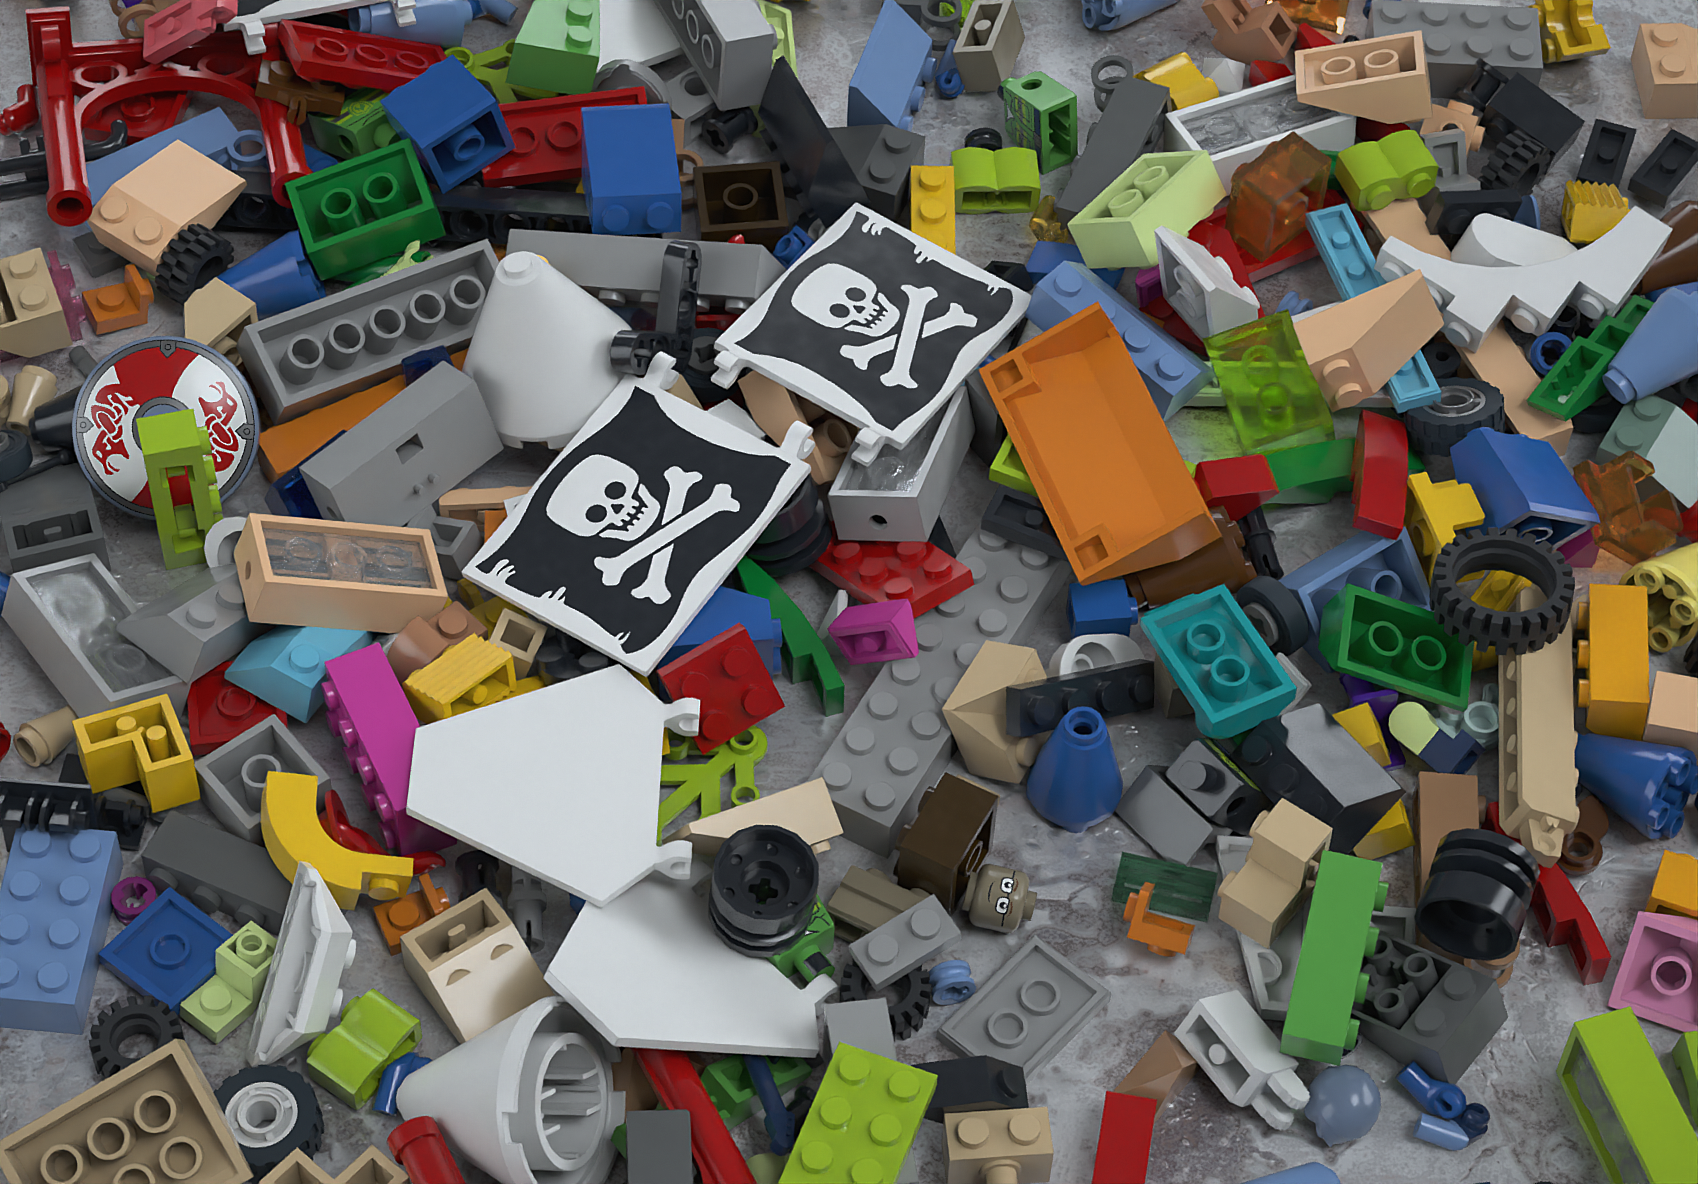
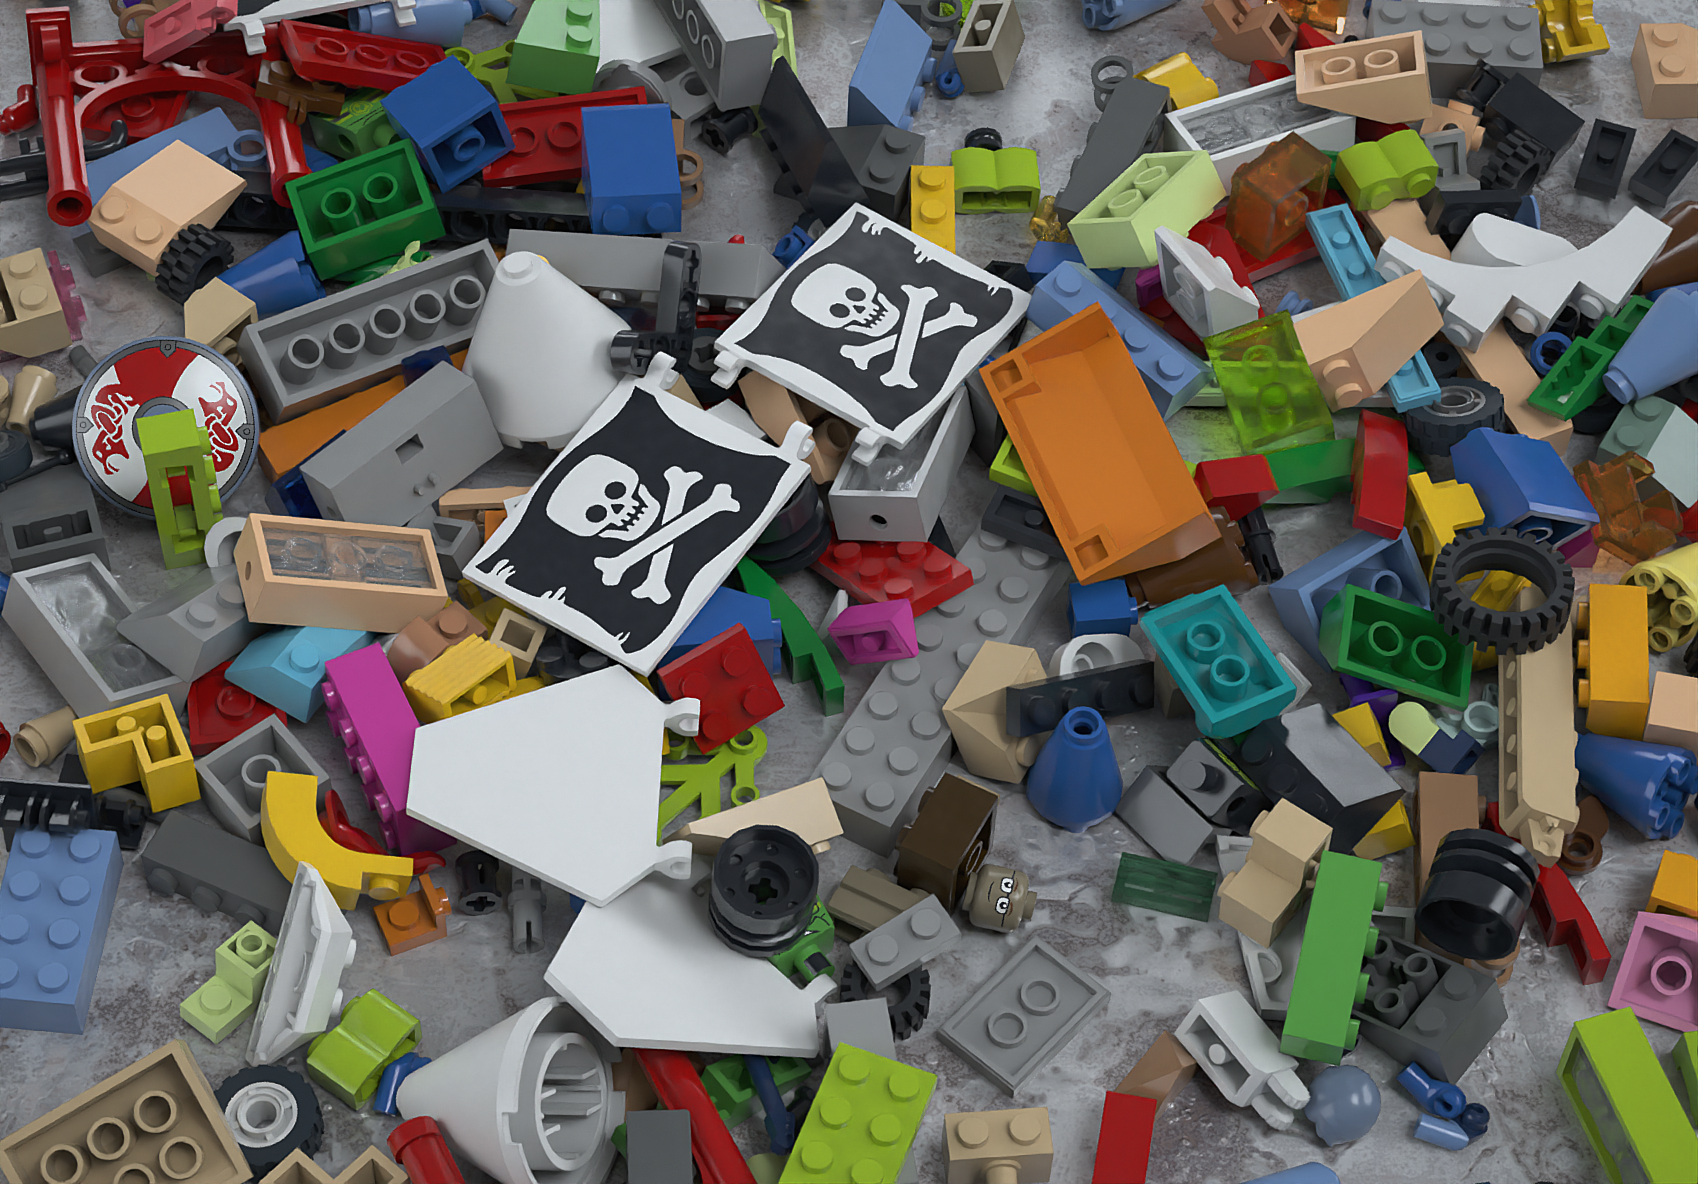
orange bracket [81,264,154,335] -> none
black tyre [89,996,185,1081] -> none
blue plate [98,887,233,1015] -> none
magenta bush [111,876,157,926] -> none
tan slope [400,888,555,1044] -> none
dark brown brick [693,161,789,254] -> none
black slope [911,1055,1029,1124] -> none
medium blue bush [928,960,976,1005] -> none
bright green torso [997,71,1078,175] -> none
orange bracket [1123,882,1195,957] -> none
white slope [1202,58,1245,96] -> none
black wheel [1236,576,1309,657] -> none
yellow brick [1560,179,1631,244] -> none

